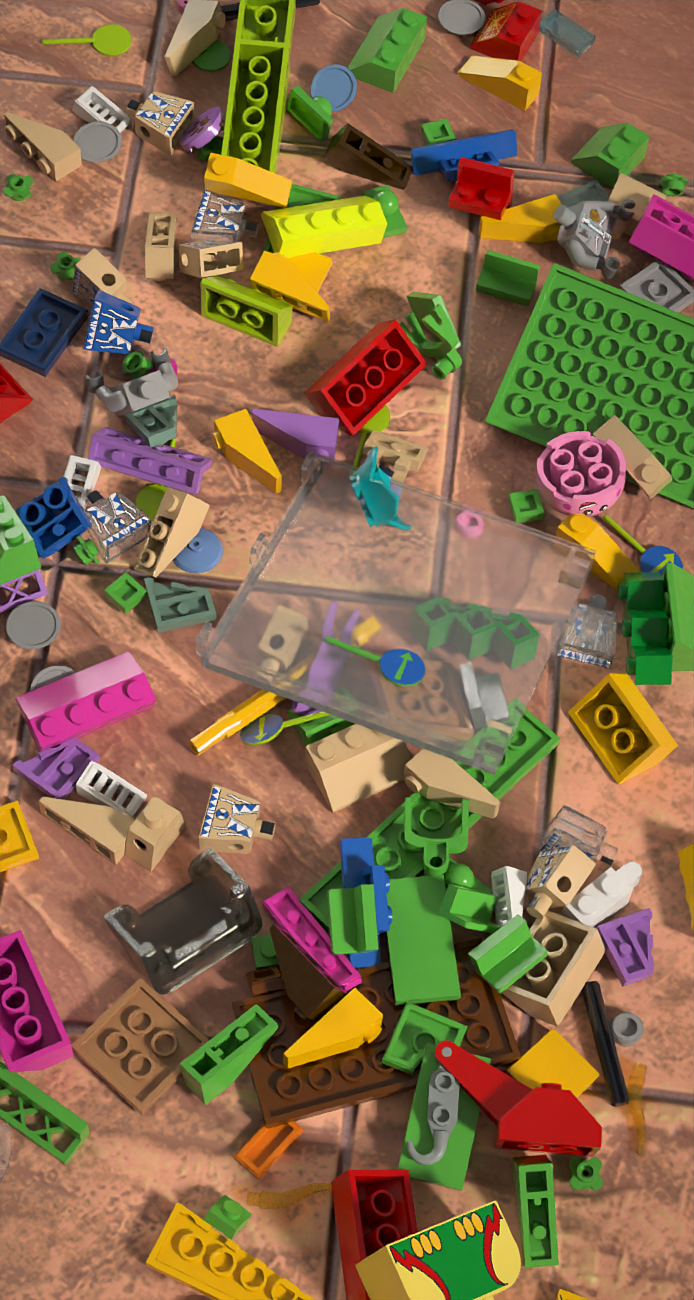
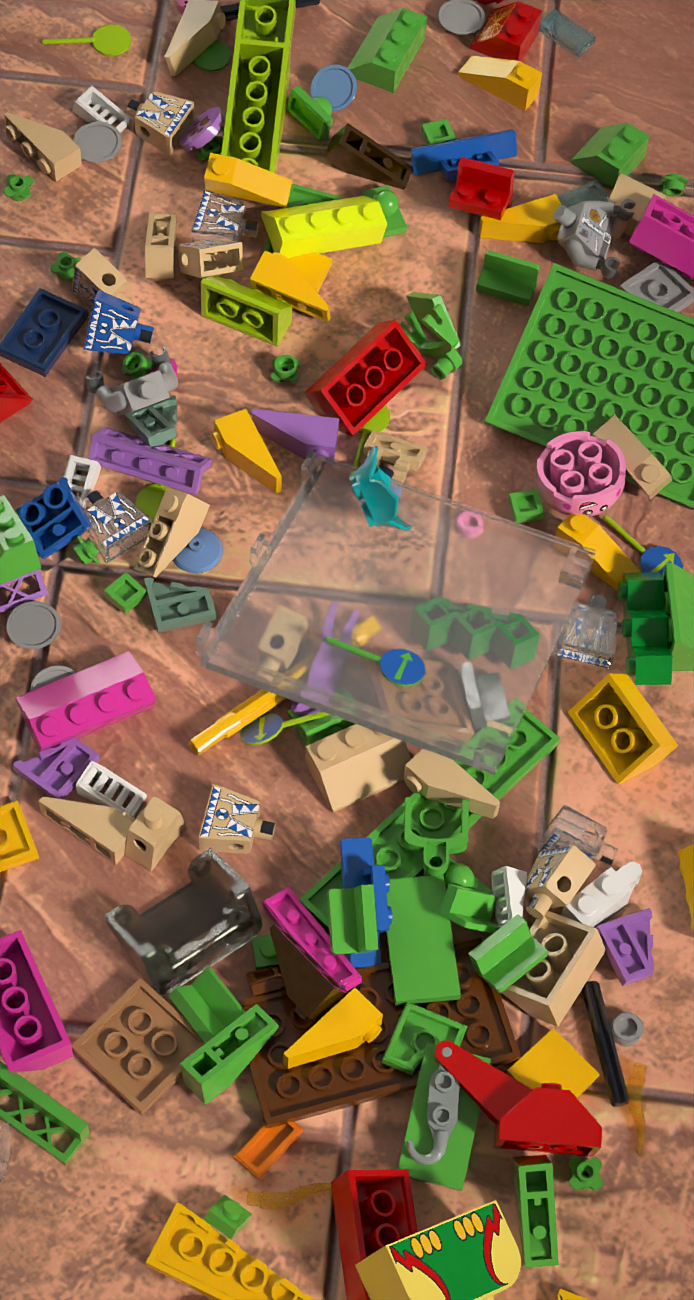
none -> bright green panel [169,967,246,1044]
none -> bright green plate [271,355,300,383]

